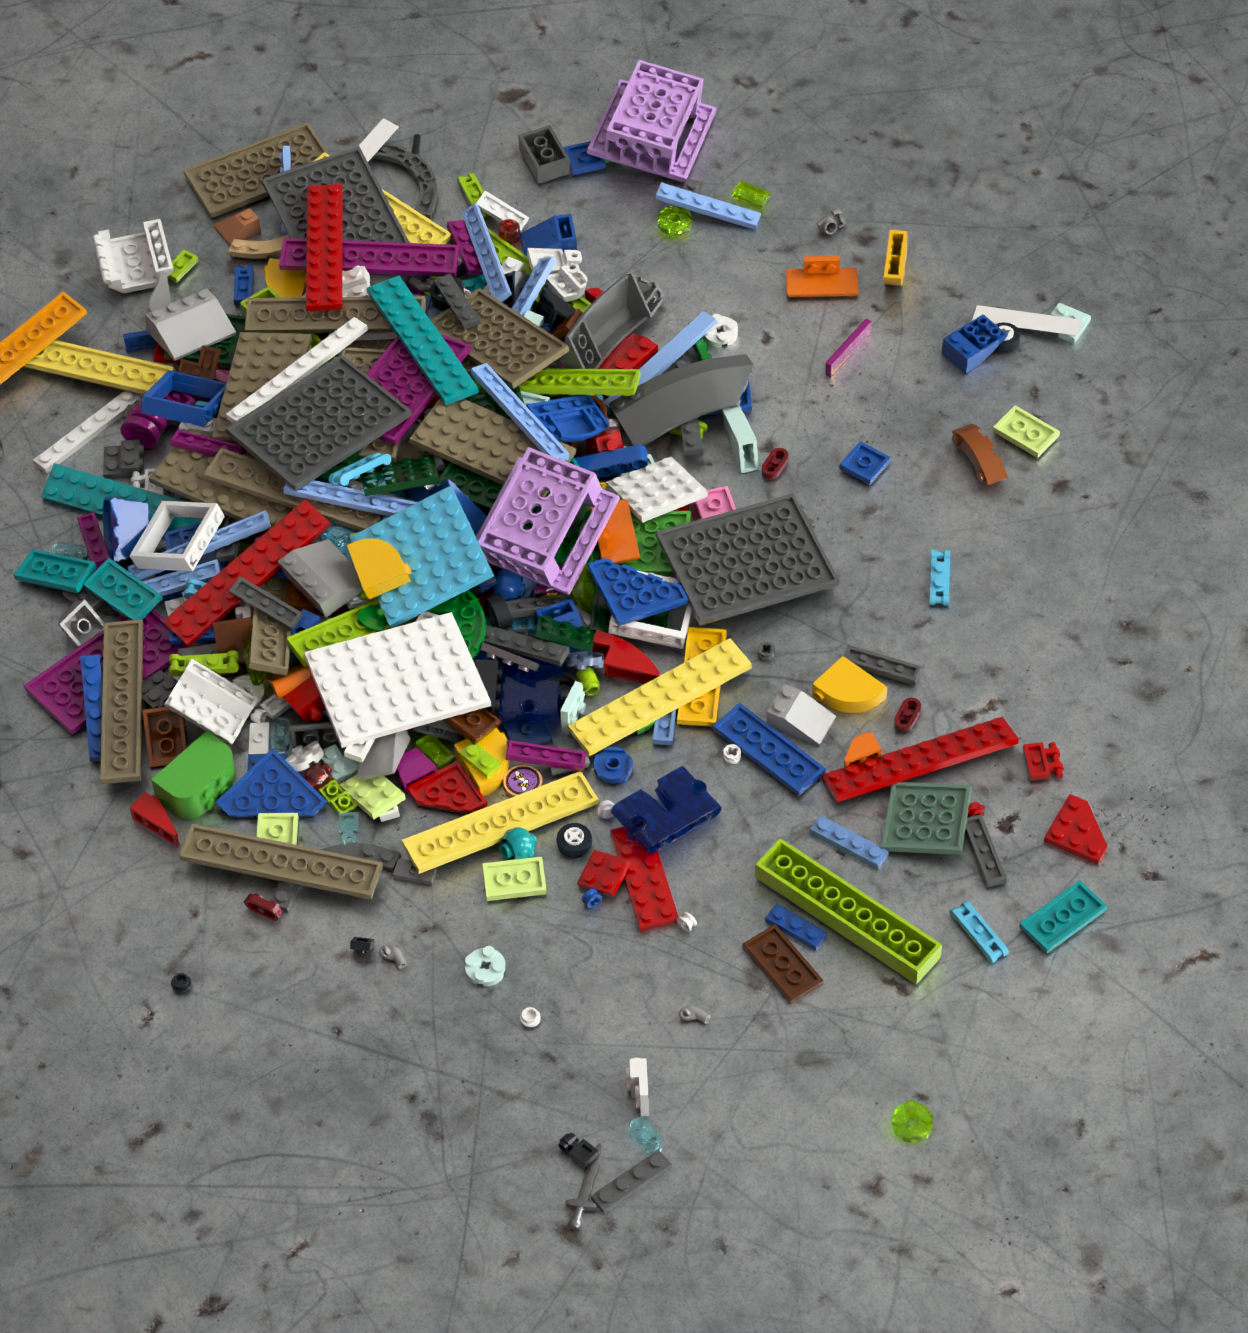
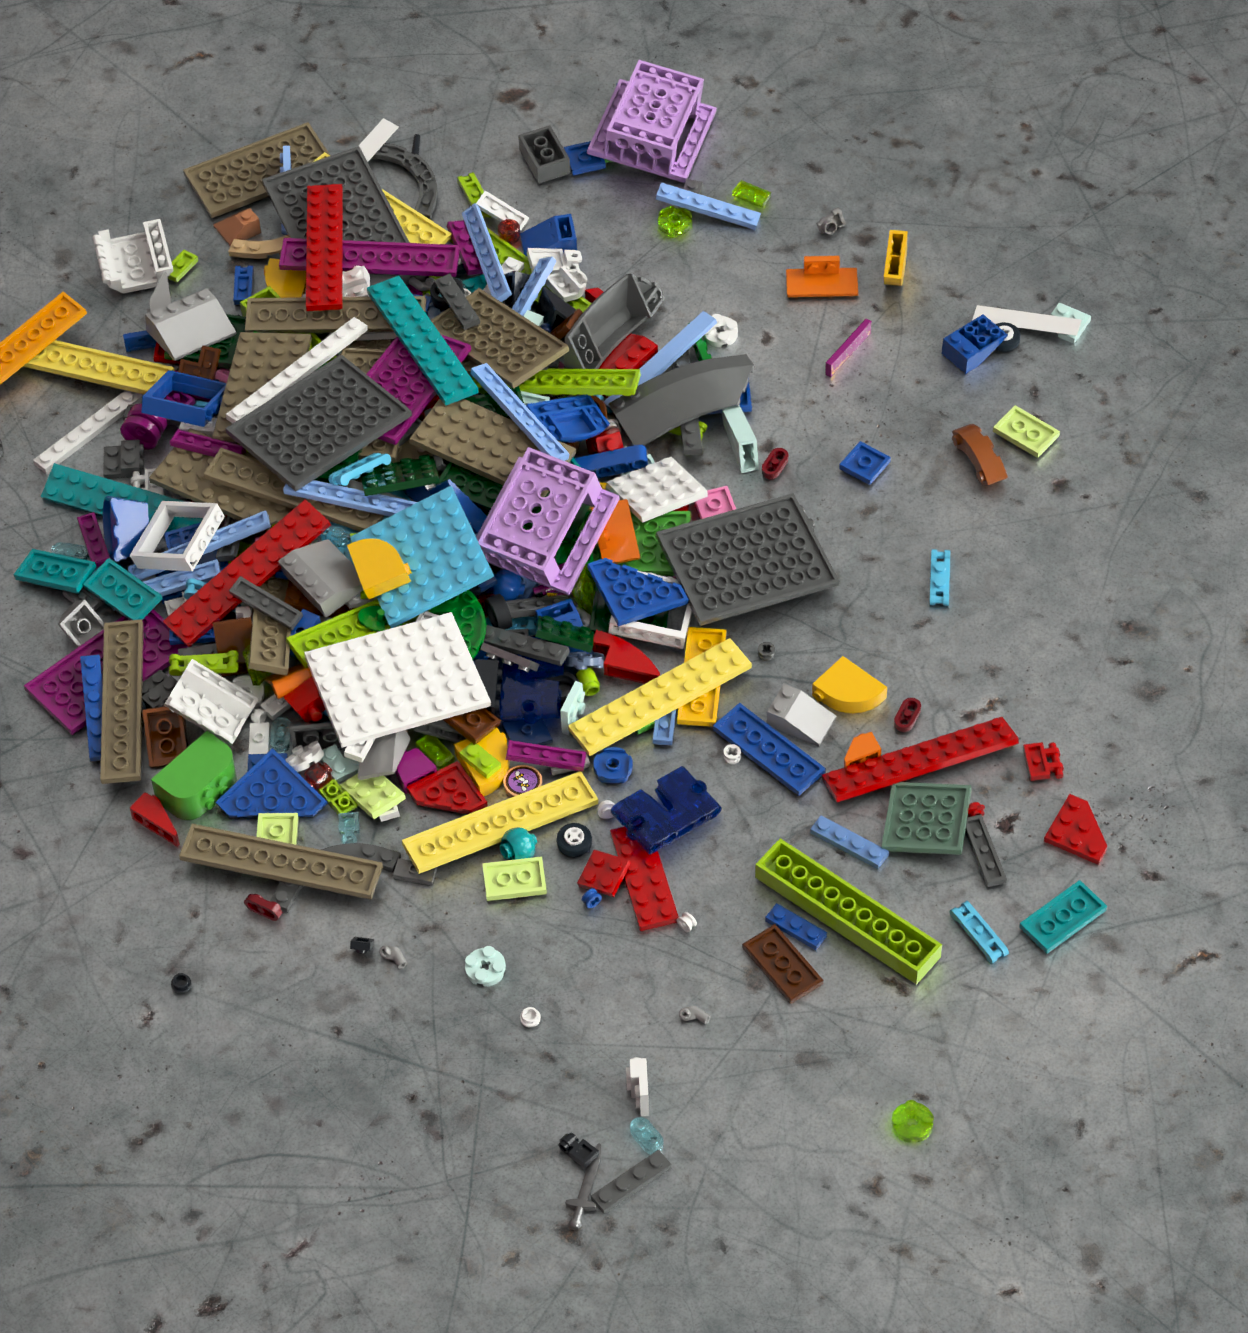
dark grey plate [844,645,921,685] -> none

